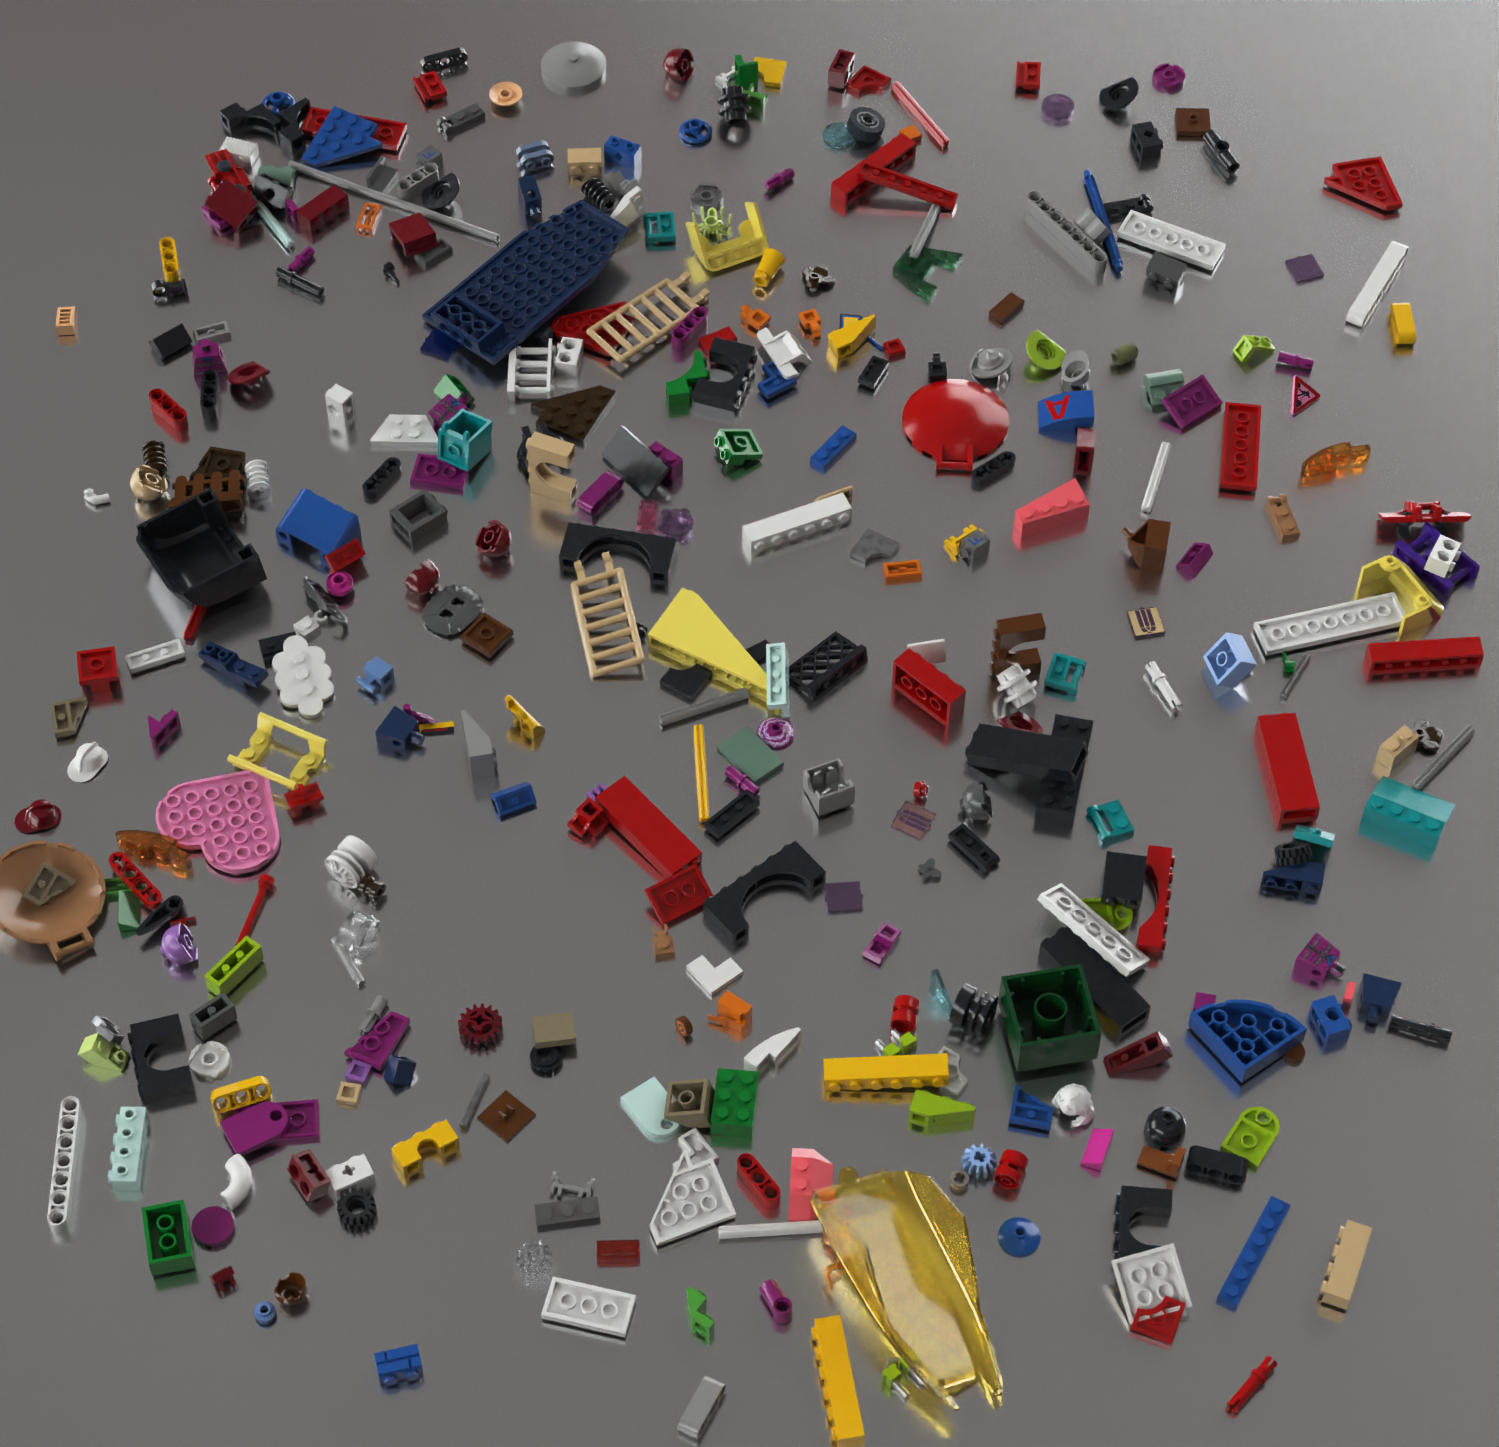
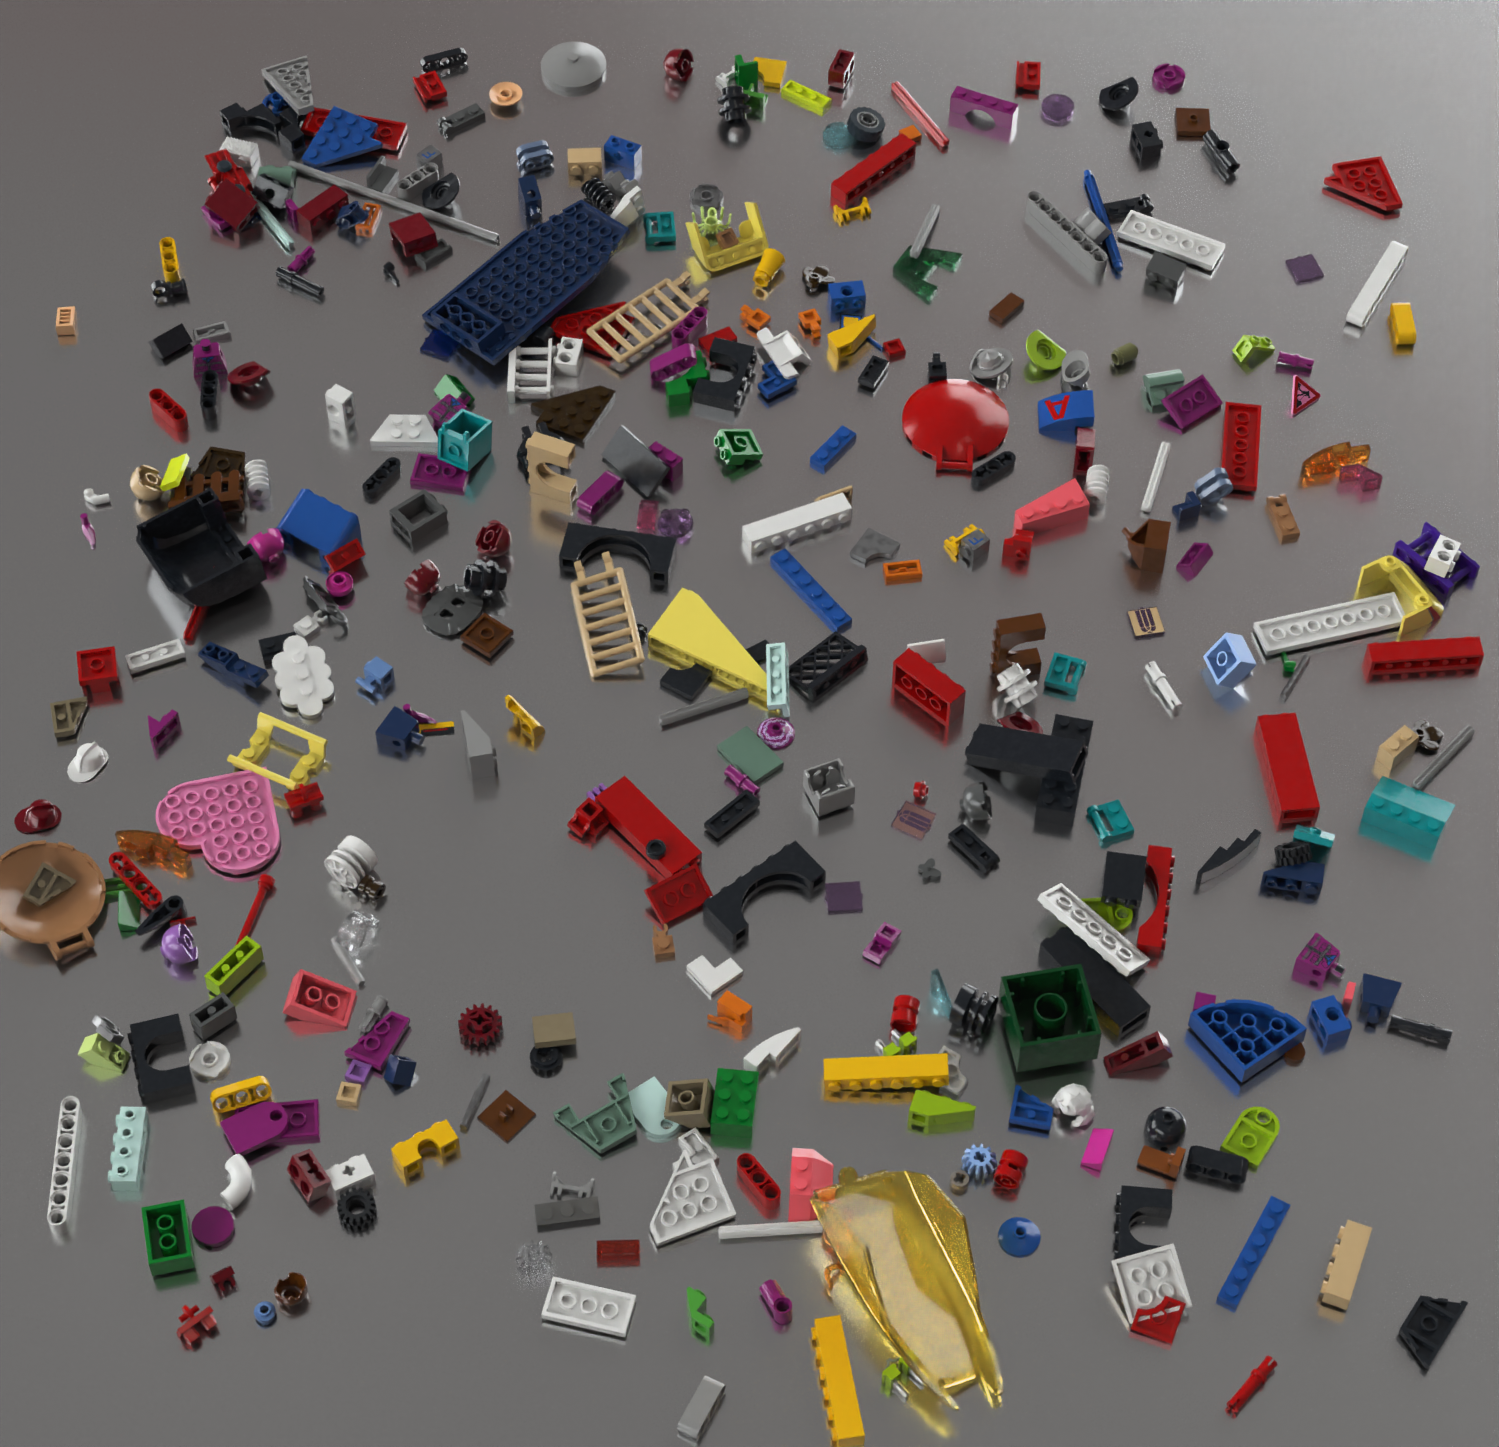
dark brown piece [142,440,167,478] -> none
blue brick [374,1344,423,1385] -> none
blue panel [490,782,537,816] -> none
reddish brown tile [675,1016,693,1037] -> none
blue piece [679,119,712,144] -> none
yellow axle [693,724,710,823] -> none
magenta axle [764,167,795,190] -> none
red tile [846,65,891,94] -> none
red plate [856,160,958,210] -> none
red piece [1378,501,1471,526] -> none
none -> magenta bar [80,513,95,546]
none -> neon yellow tile [160,453,190,491]
none -> red hips [176,1305,217,1344]
none -> dark pink cylinder [247,528,284,563]
none -> light grey wing [261,55,314,115]
none -> coral slope [282,969,357,1028]
none -> dark blue piece [336,201,369,229]
none -> black piece [463,559,507,597]
none -> sand green wing [553,1073,637,1154]
none -> black tile [646,839,666,860]
none -> magenta beam [650,343,697,381]
none -> medium nougat tile [715,227,739,250]
none -> blue plate [770,548,852,632]
none -> neon yellow tile [781,80,832,112]
none -> blue brick [828,280,866,311]
none -> yellow piece [833,197,871,222]
none -> magenta arch [950,86,1019,130]
none -> red brick [1002,529,1034,560]
none -> white piece [1084,465,1110,506]
none -> dark blue panel [1172,491,1201,522]
none -> sand blue brick [1194,467,1233,506]
none -> black slope [1196,829,1261,885]
none -> clear pink slope [1339,464,1383,492]
none -> black wing [1399,1295,1468,1370]

